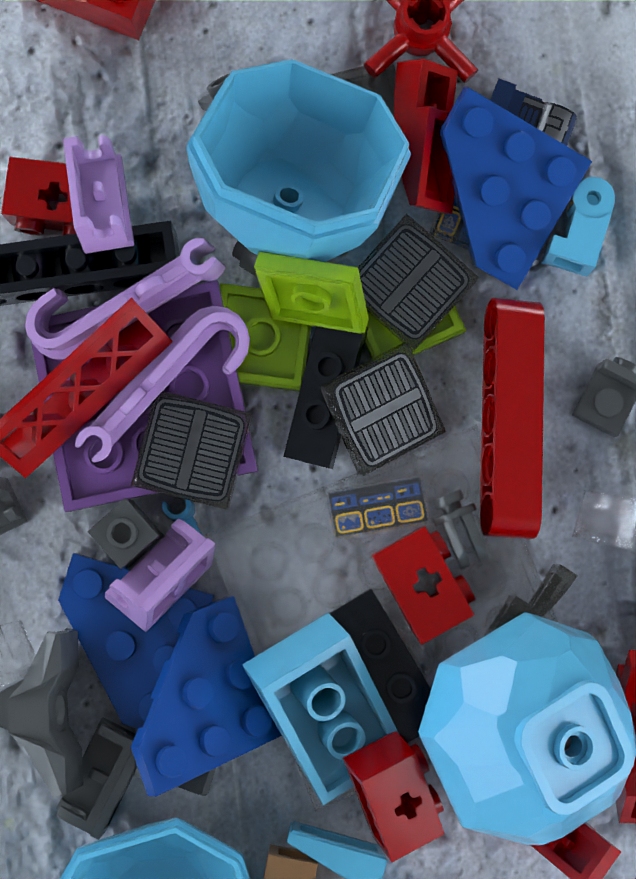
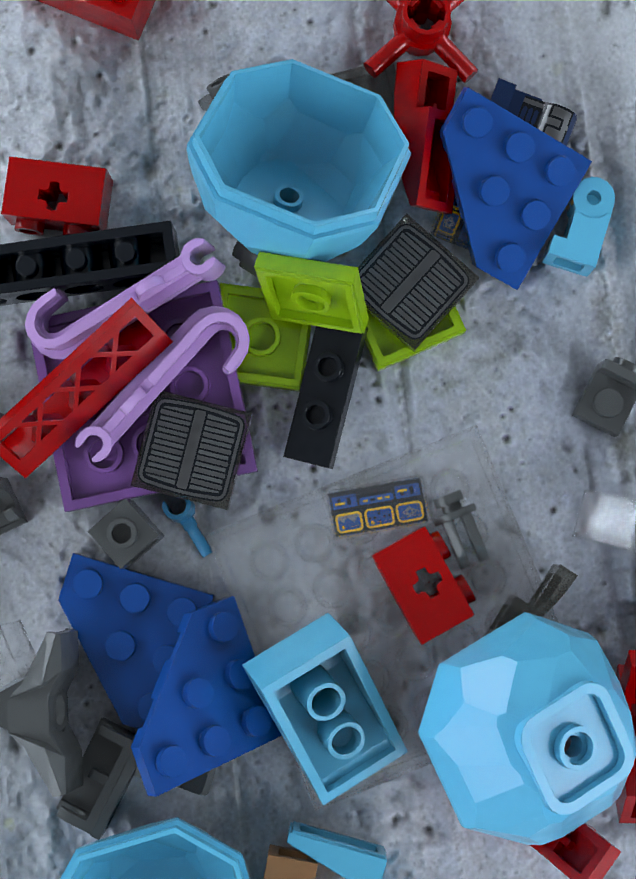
lavender hinge [63,135,134,254] -> none
lavender hinge [105,519,215,632] -> none
tile [319,343,446,476] -> none
black plate [329,588,431,743] -> none
red brick [343,731,445,862] -> none
red beam [480,298,545,539] -> none

